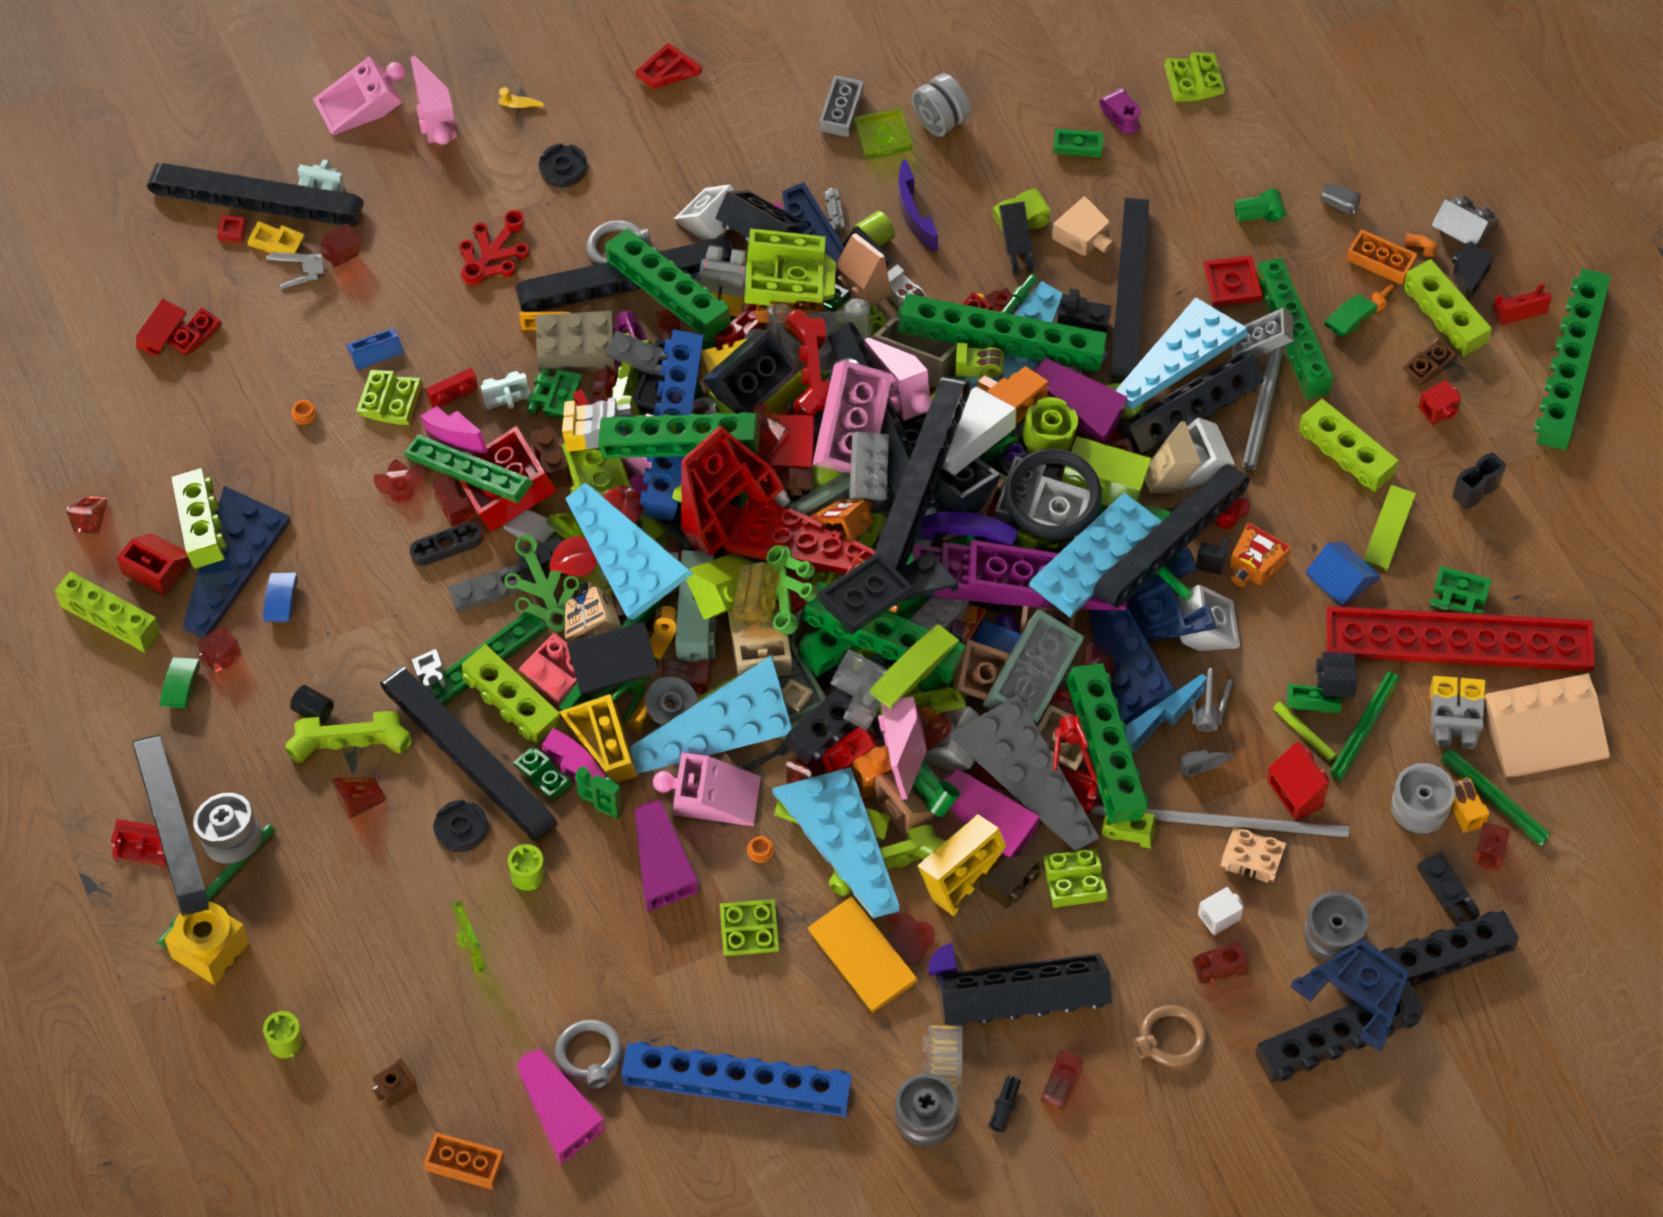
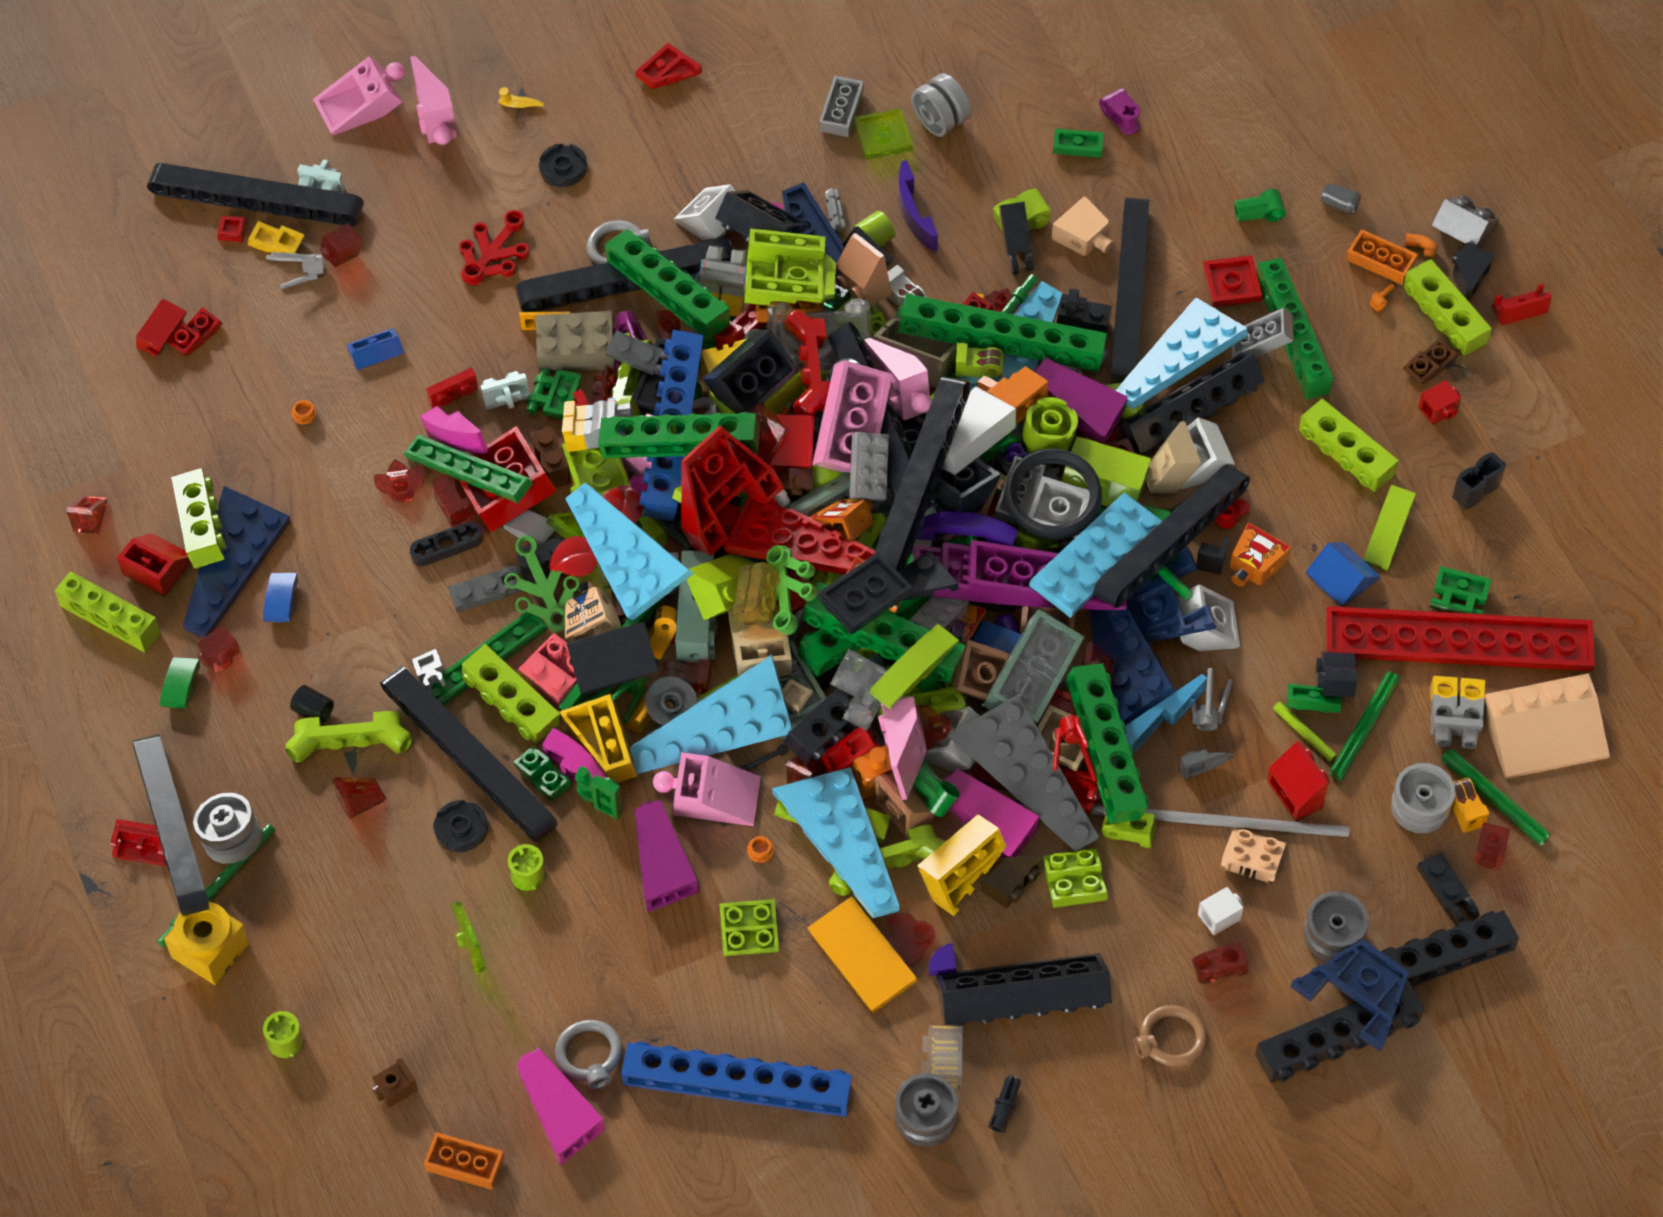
lime slope [356,370,423,425] -> none
clear red leg [1041,1050,1084,1110] -> none
lime slope [1164,53,1225,102] -> none
light grey axle [1242,345,1284,471] -> none
green slope [1324,294,1378,337] -> none
green brick [1534,268,1611,450] -> none

